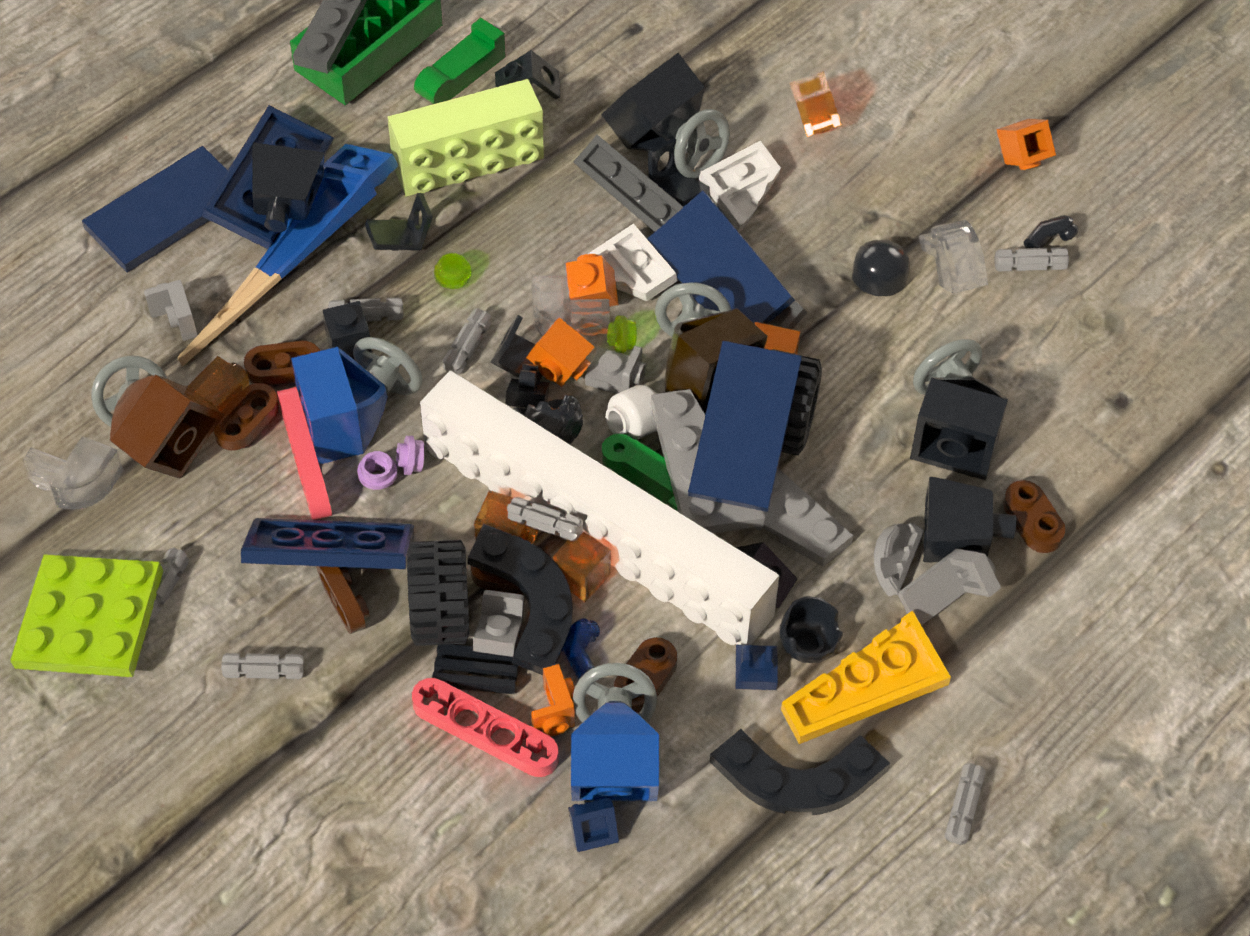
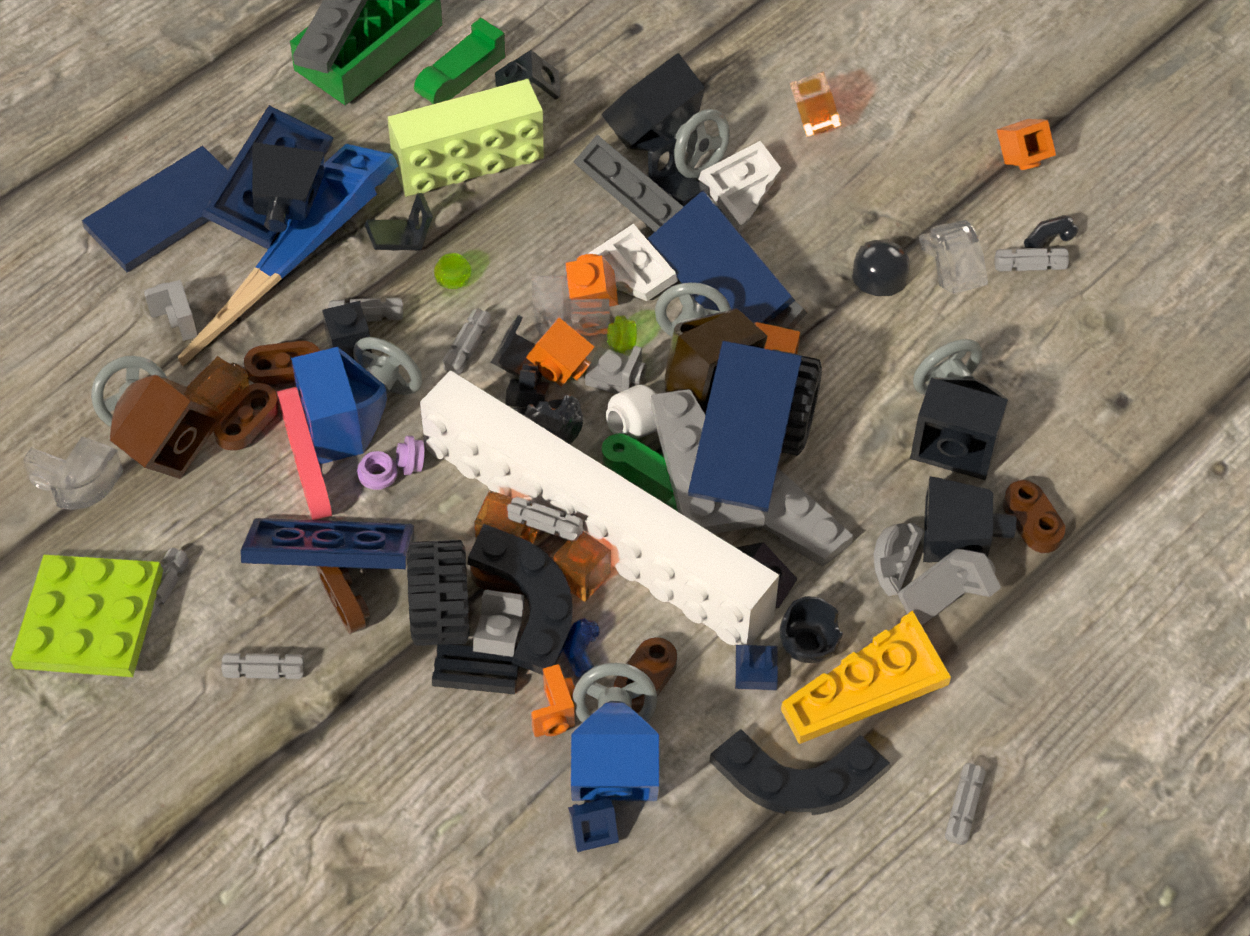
coral beam [412,678,559,777] -> none

